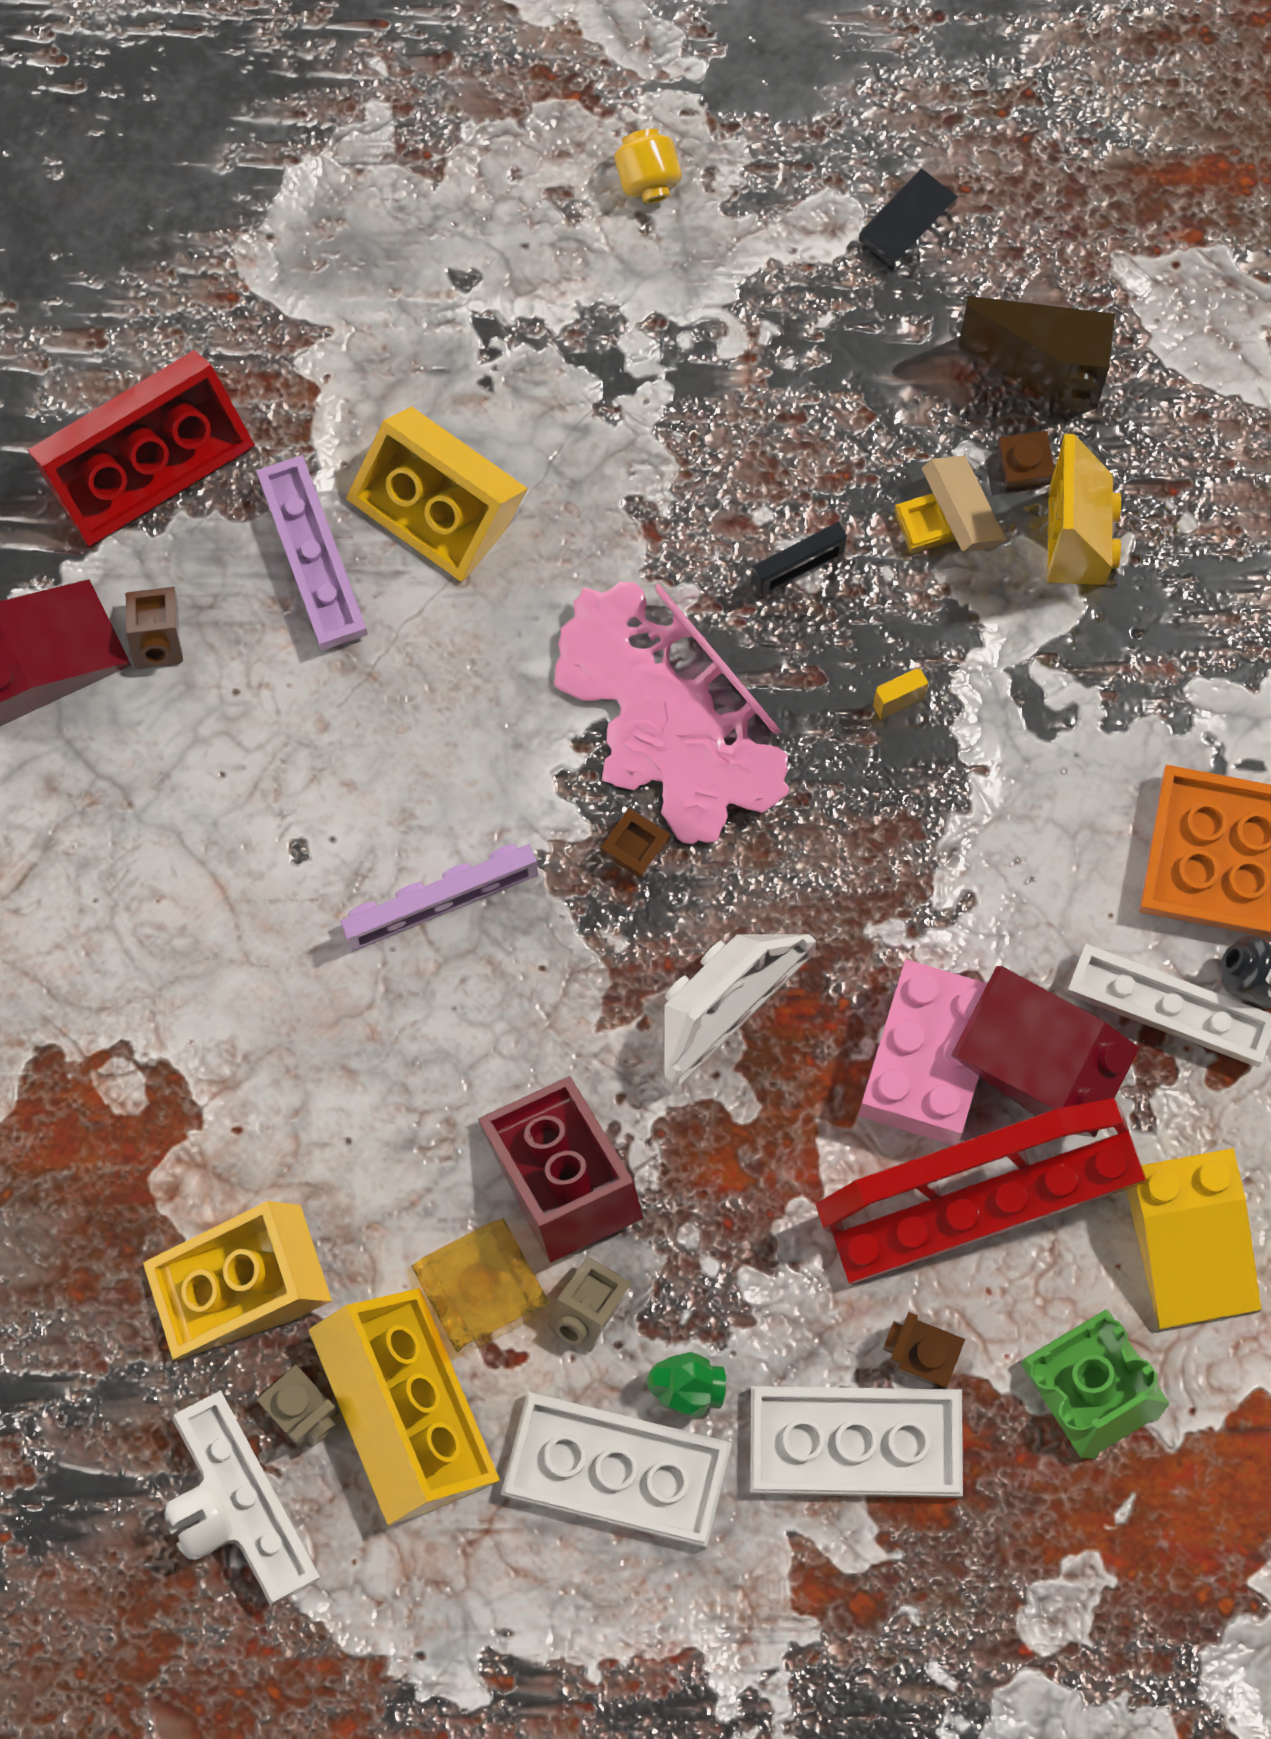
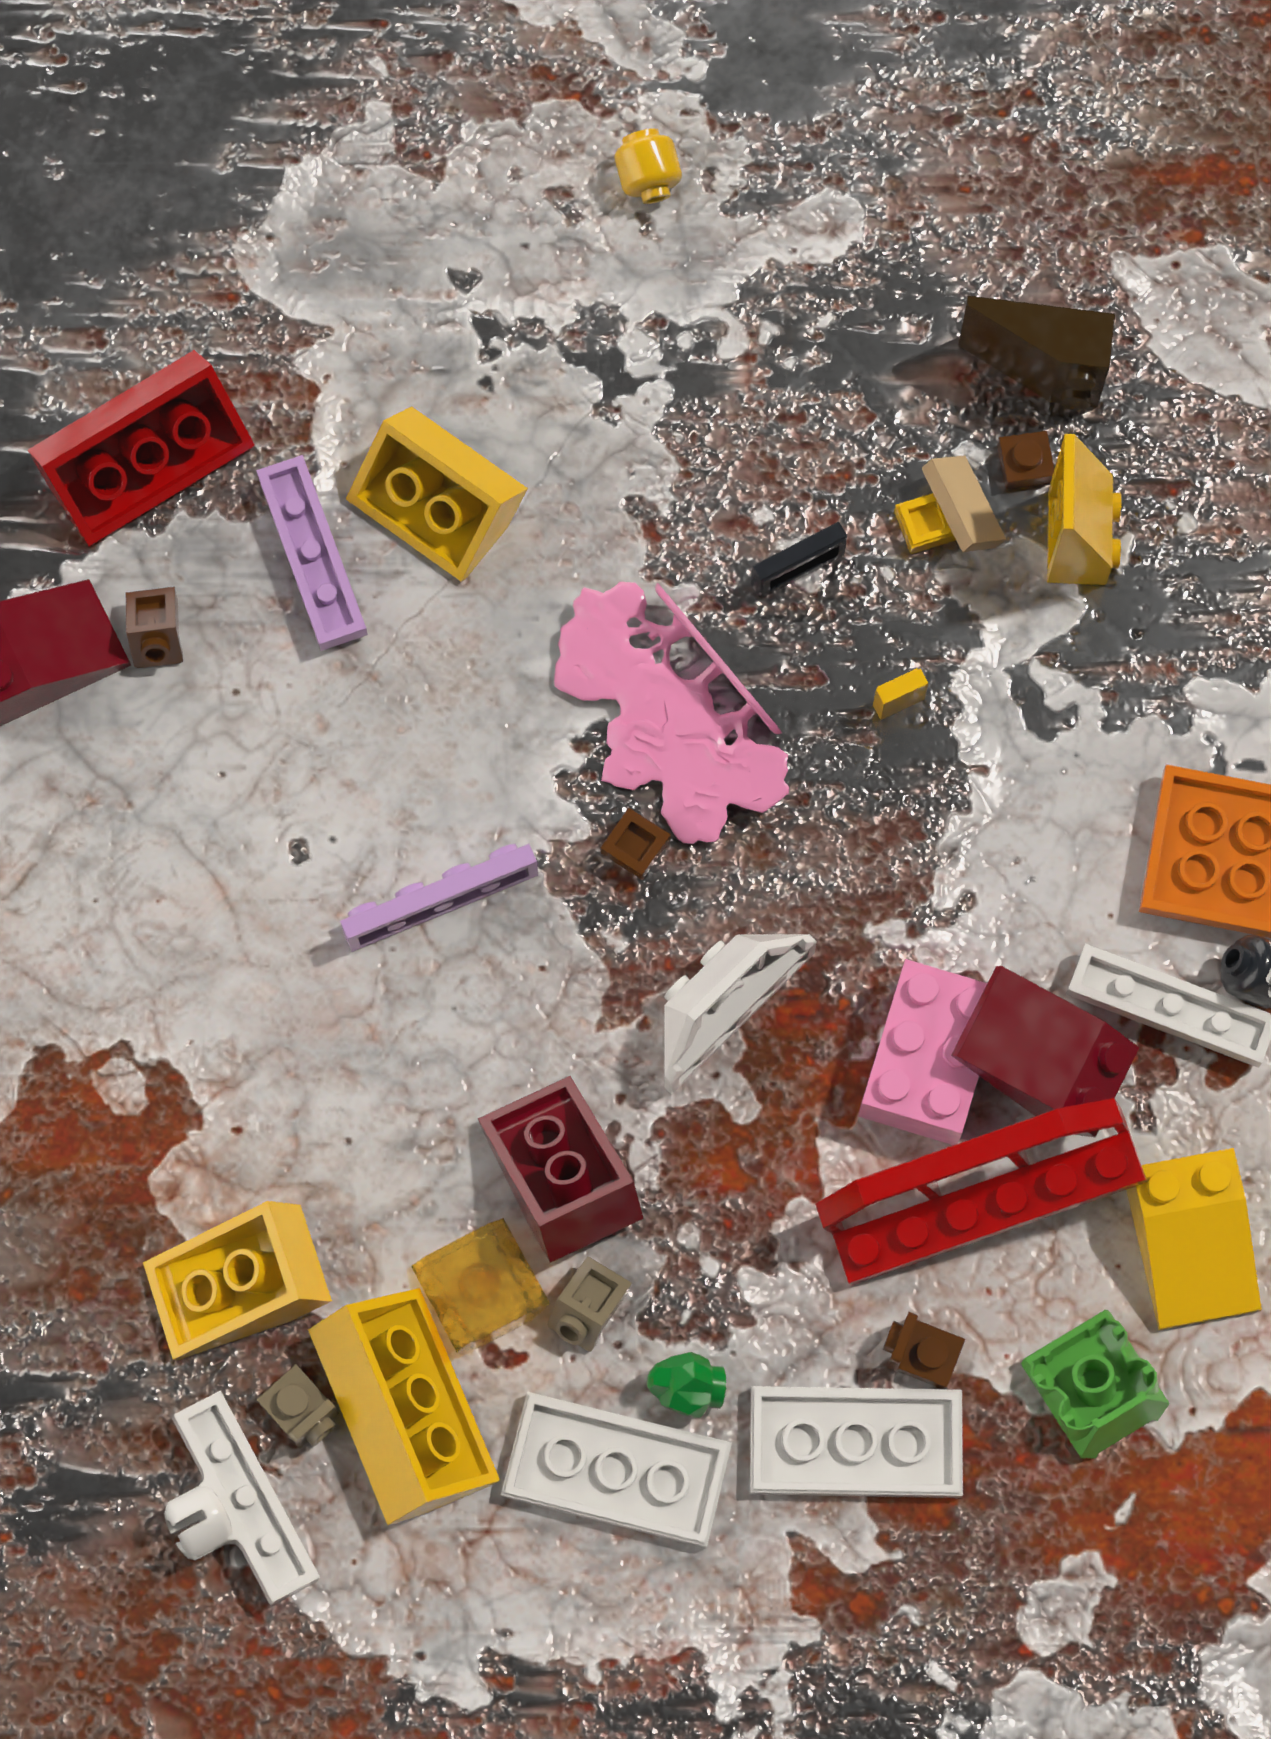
black tile [858,168,958,269] -> none

